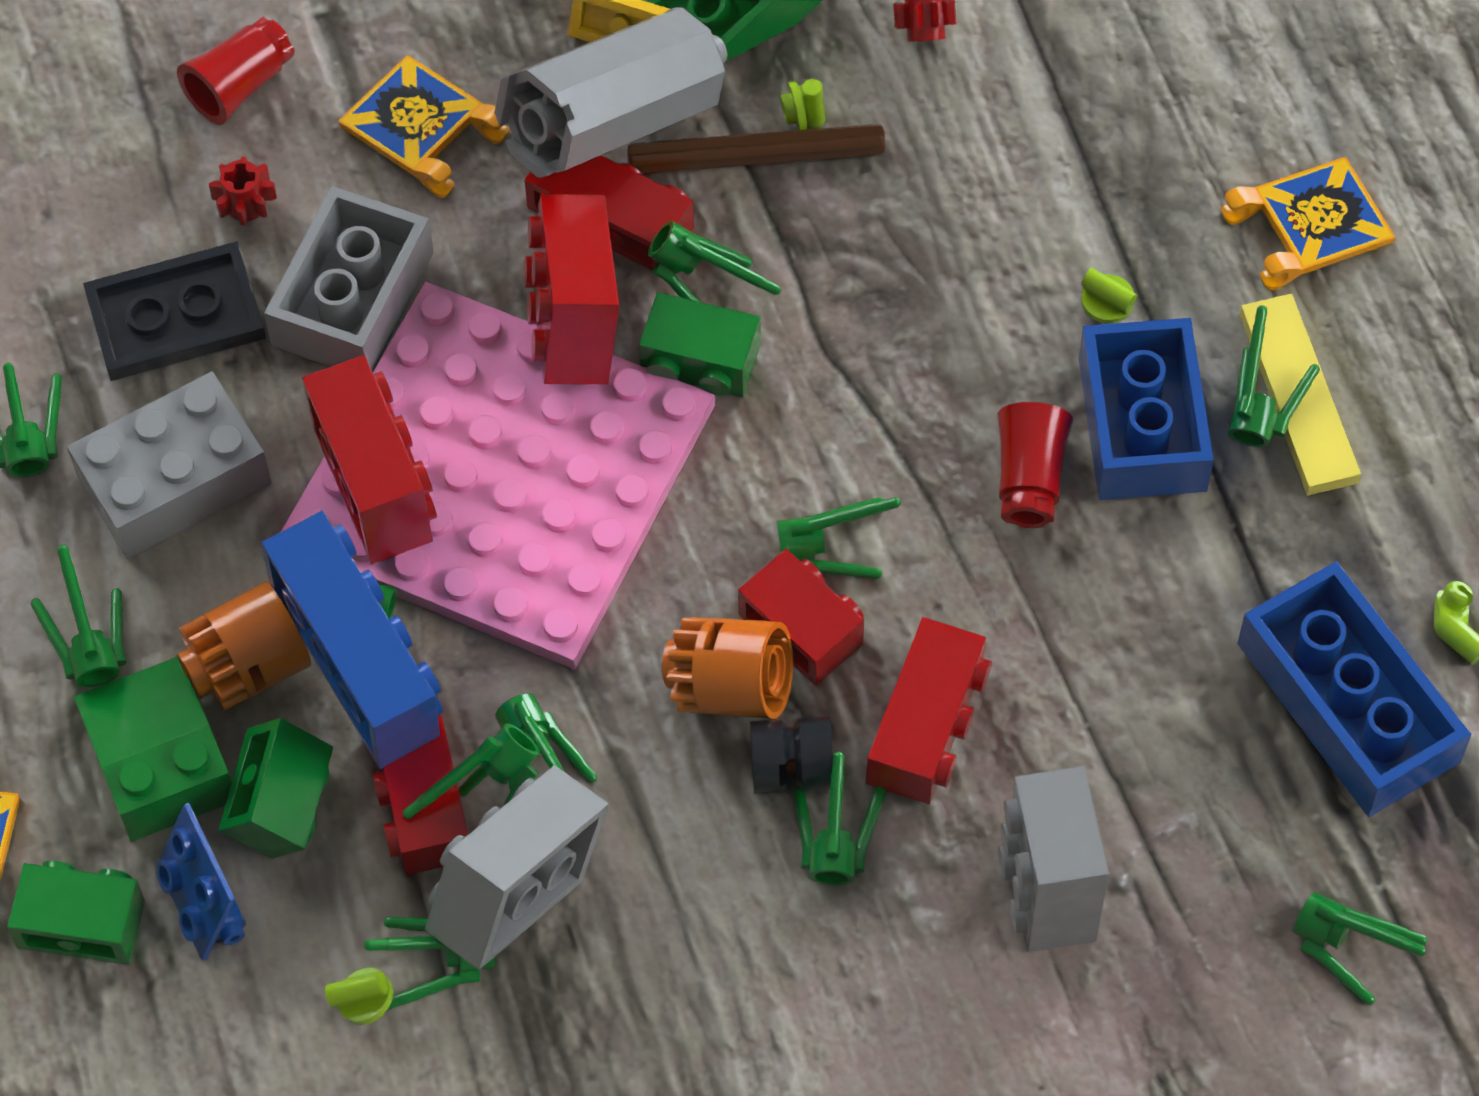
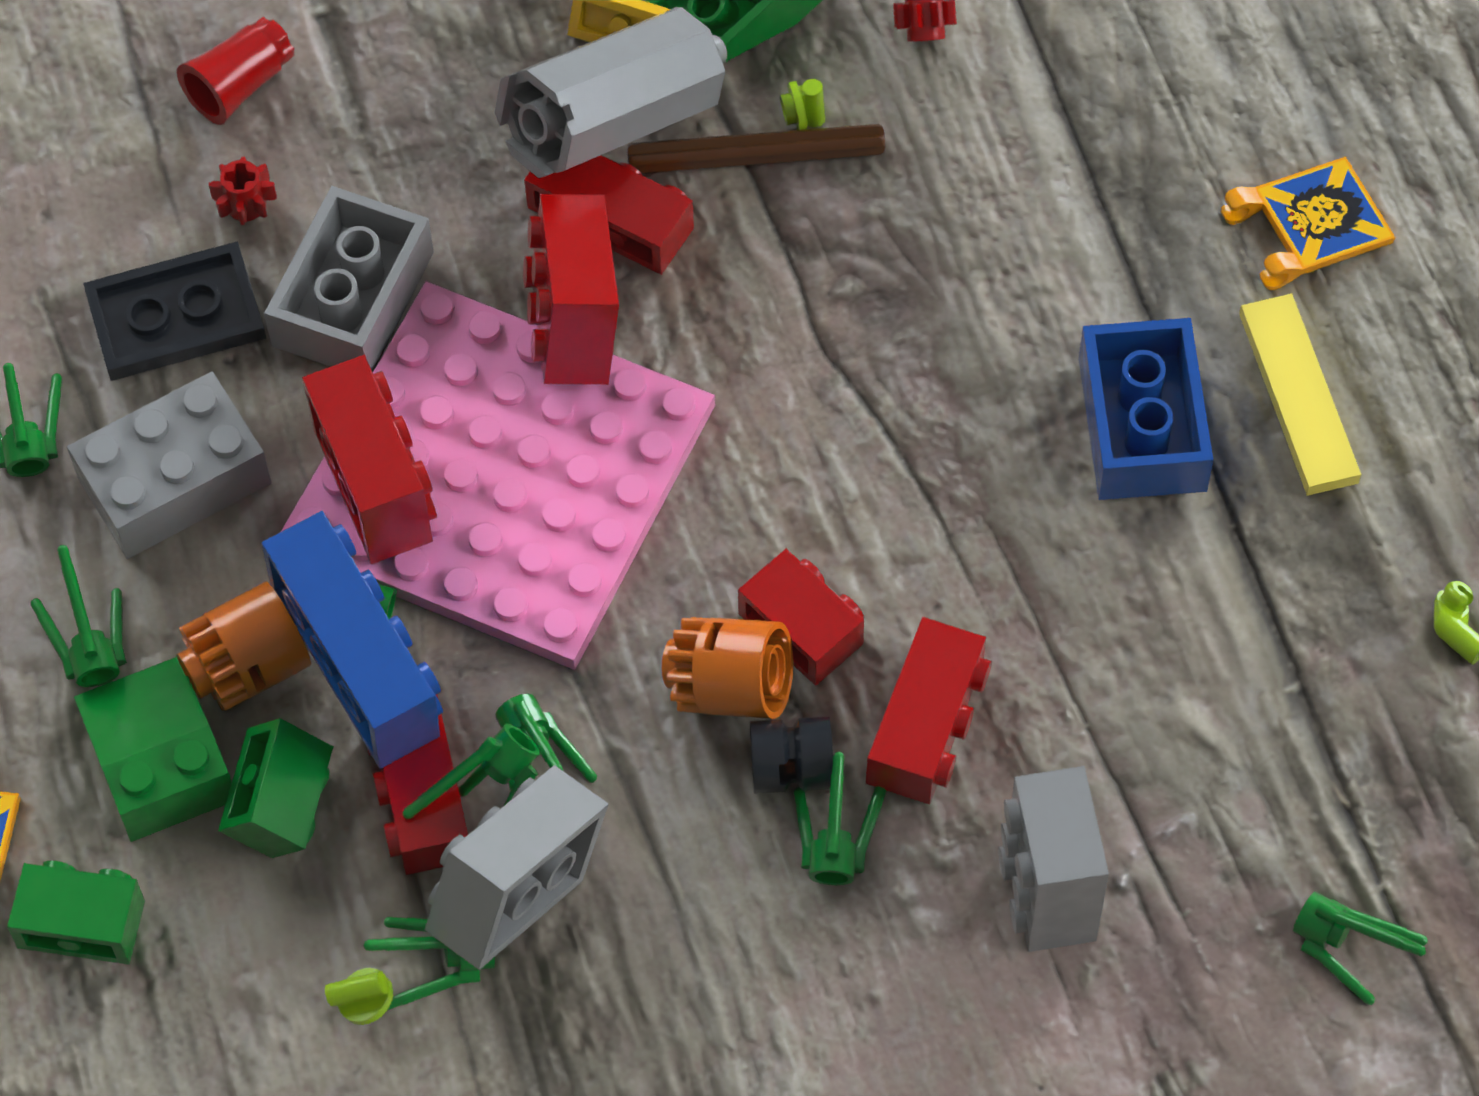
blue hinge [156,803,246,961] -> none
flag [338,55,510,198] -> none
green brick [639,292,761,397] -> none
green plant [648,221,781,302] -> none
green plant [777,497,901,579] -> none
red plant [997,402,1073,528] -> none
lime plate [1081,267,1137,324] -> none
green plant [1227,305,1320,447] -> none
blue brick [1237,561,1471,818] -> none

